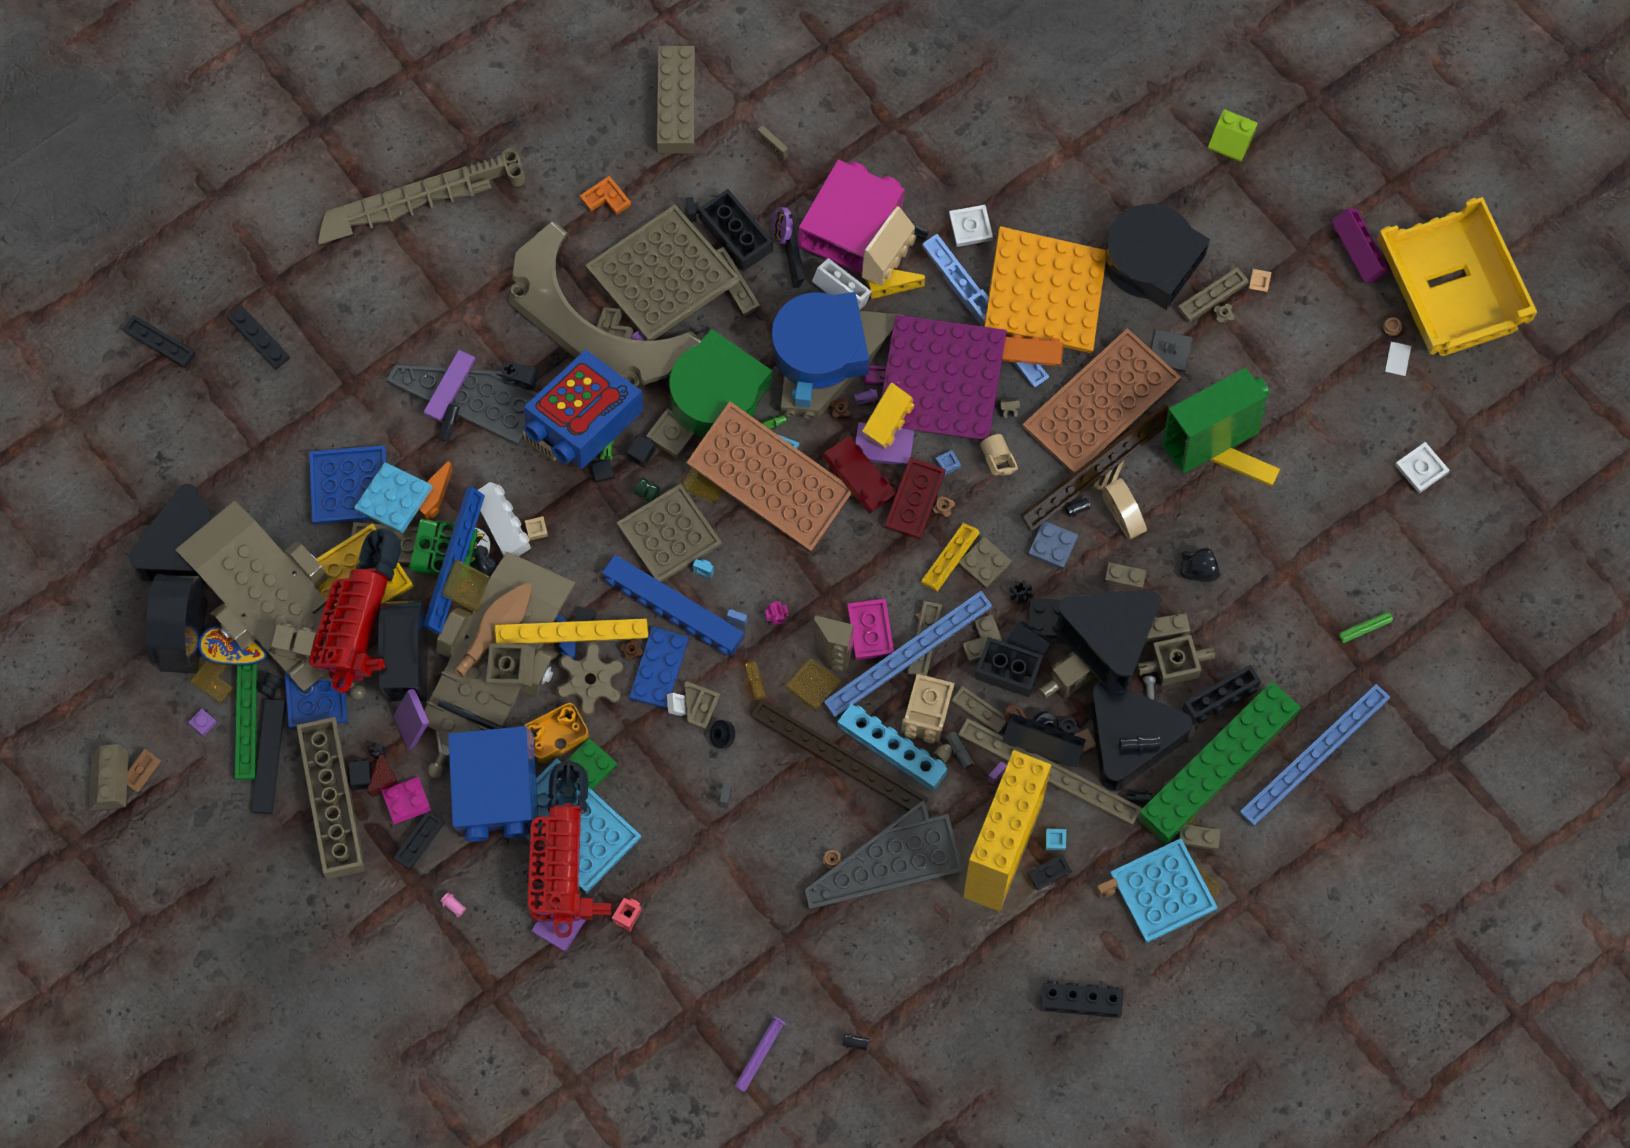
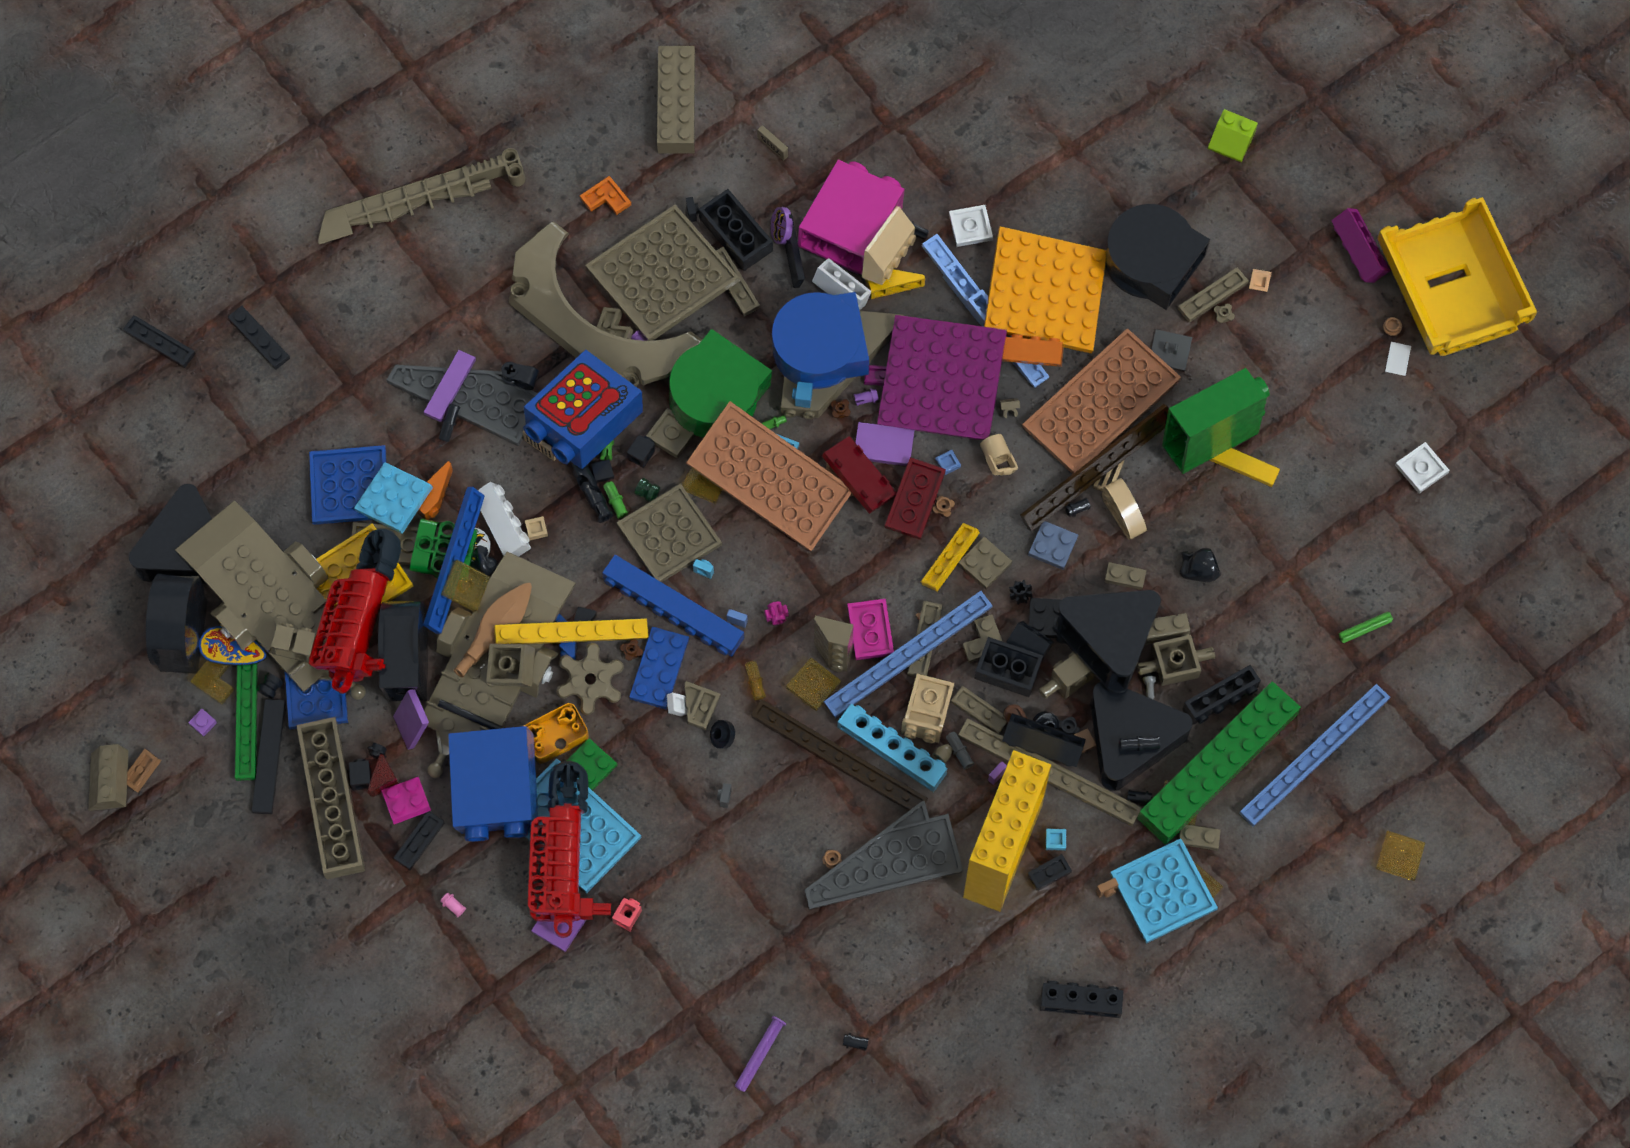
yellow slope [862,383,915,449] -> none
none -> black piece [569,461,613,523]
none -> bright green axle [604,481,628,519]
none -> clear yellow plate [1376,831,1425,881]

